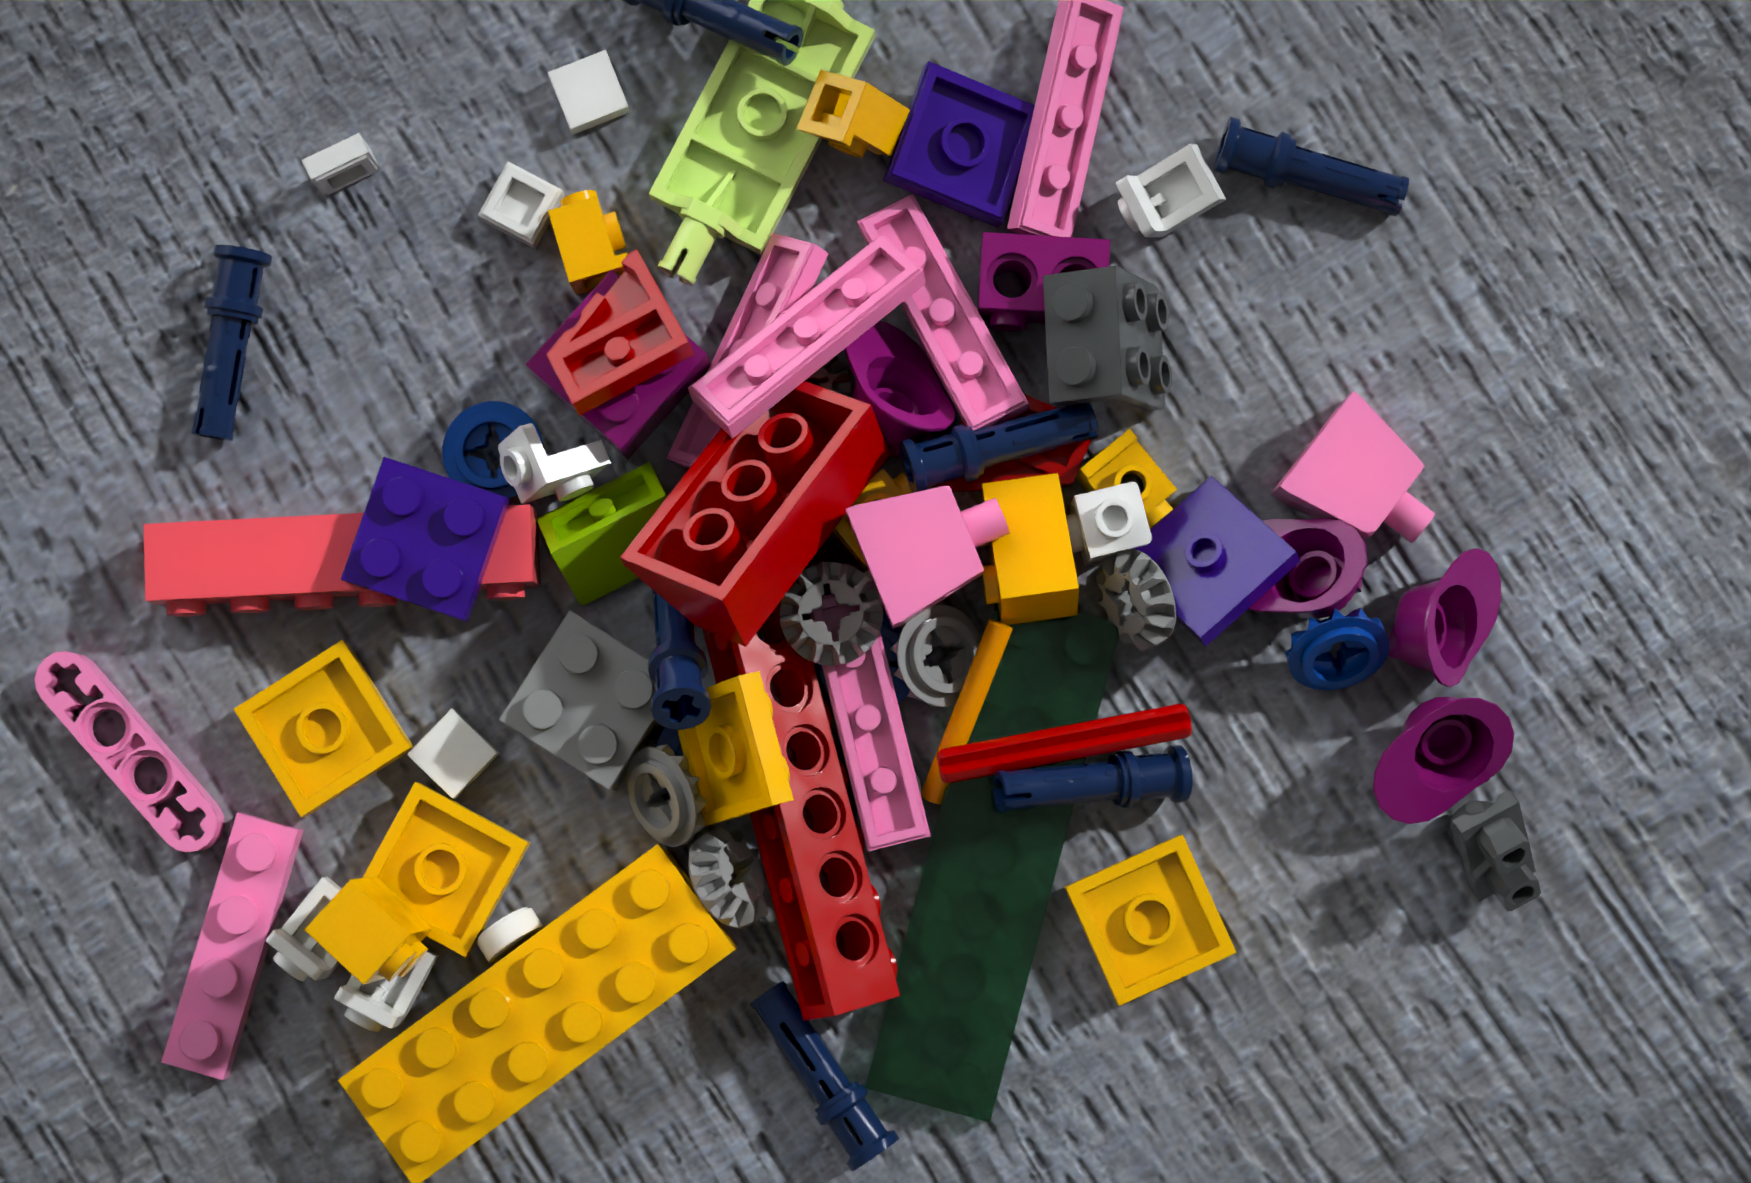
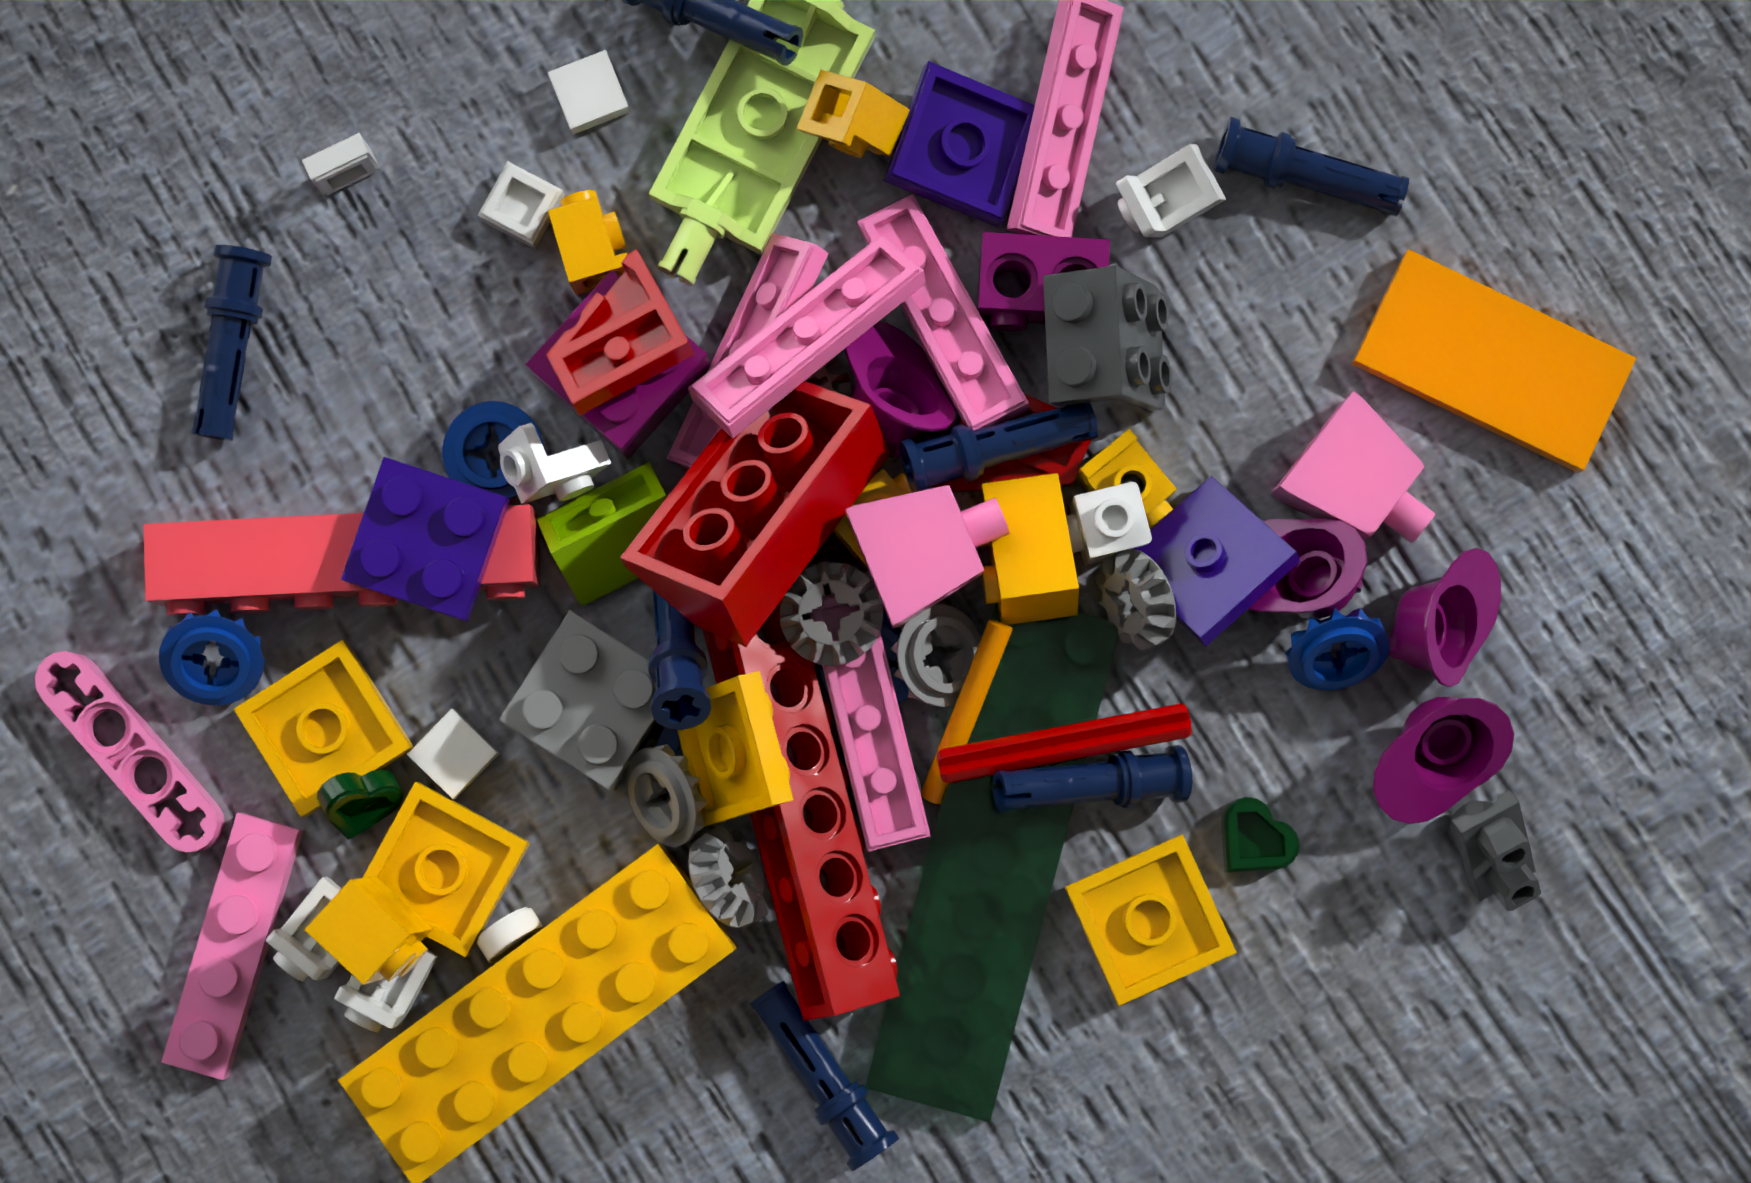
none -> blue gear [159,609,265,705]
none -> dark green tile [316,770,403,840]
none -> dark green tile [1221,797,1300,873]
none -> light orange tile [1351,249,1637,473]

